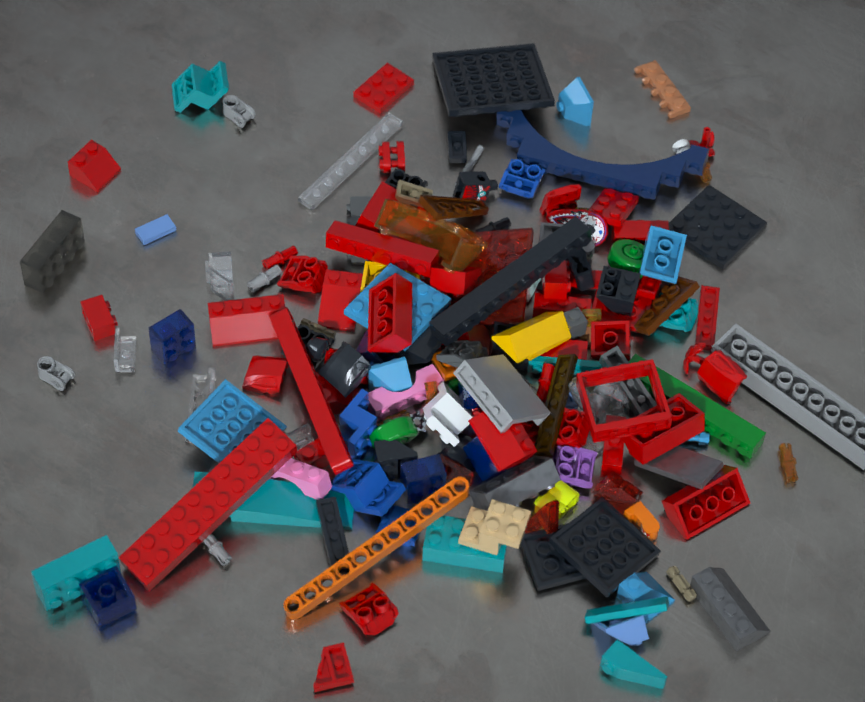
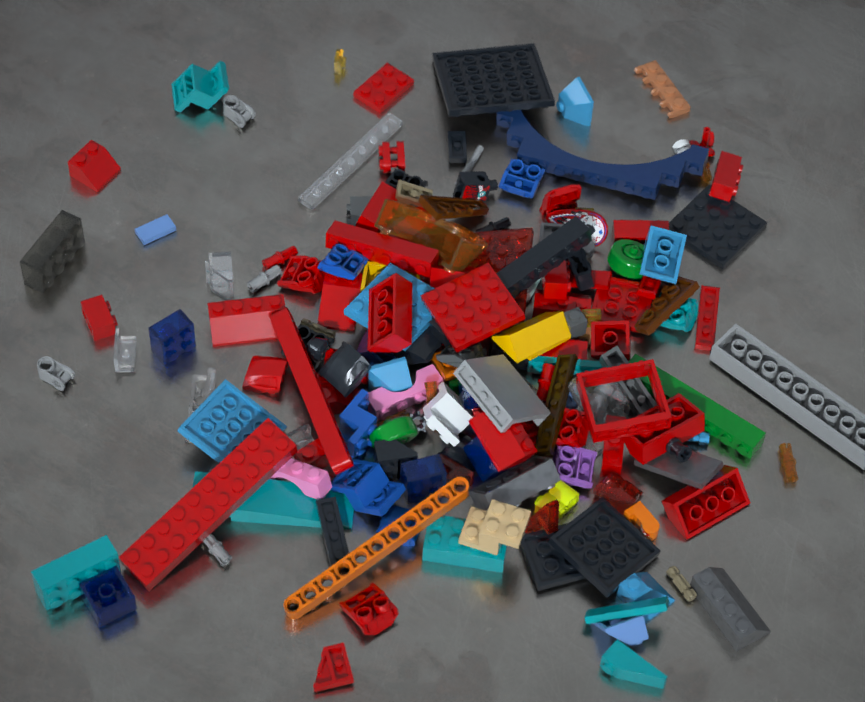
red plate [589,188,639,227] -> none
black slope [596,266,641,316] -> none
red plant [683,345,705,375] -> none
red slope [697,350,747,404] -> none
none -> blue slope [317,244,369,280]
none -> clear yellow plate [334,49,347,74]
none -> red plate [421,263,526,352]
none -> black bush [666,437,692,462]
none -> red brick [709,151,744,202]

